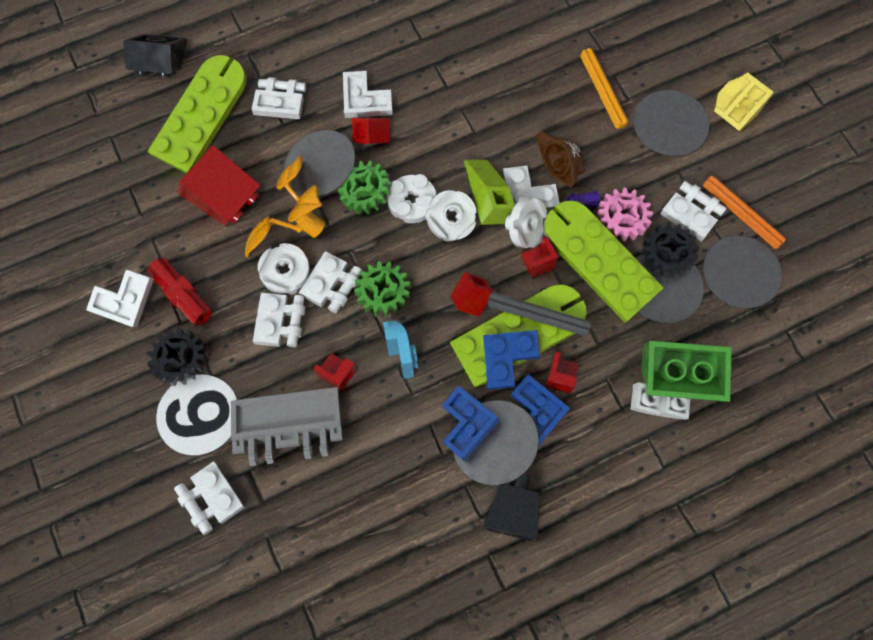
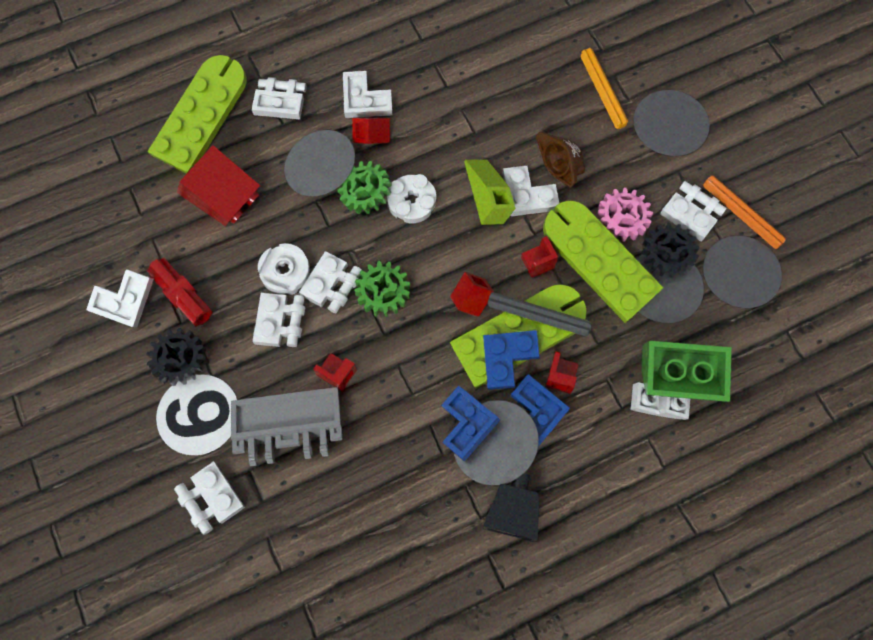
black slope [123,34,187,77] -> none
light orange plant [245,155,325,259] -> none
medium azure slope [383,320,418,379] -> none
white plate [425,190,477,242] -> none
white plate [505,197,547,248] -> none
dark purple pin [566,191,600,208] -> none
light yellow slope [714,73,774,132] -> none

